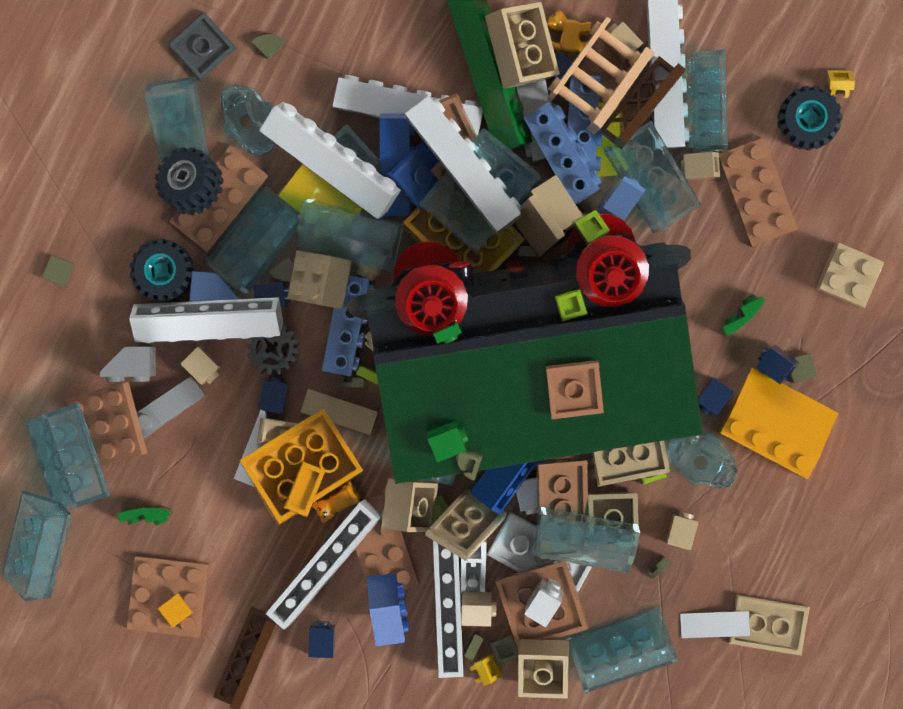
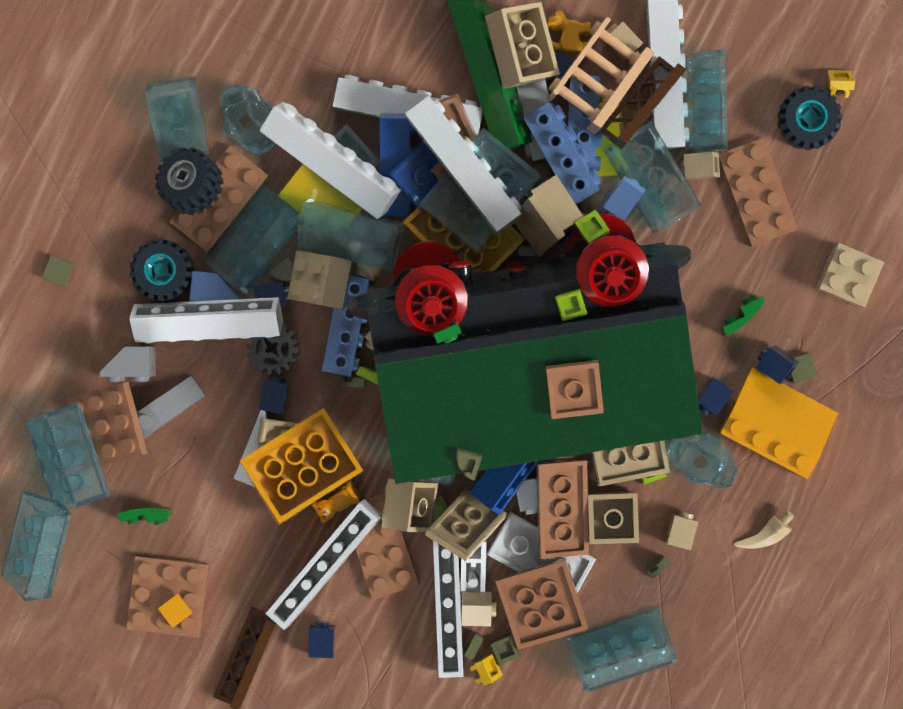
dark grey tile [168,12,237,81] -> none
tan brick [181,346,221,385] -> none
olive tile [251,34,286,60] -> none
light orange tile [284,461,326,517] -> none
tan tile [301,389,378,435] -> none
blue brick [367,573,409,646] -> none
green brick [427,420,469,462] -> none
tan brick [518,639,569,699] -> none
white brick [524,577,563,628] -> none
clear light blue slope [531,507,640,573] -> none
white sticker [680,611,750,638] -> none
tan tile [728,594,810,656] -> none
none -> tan bar [734,510,794,549]

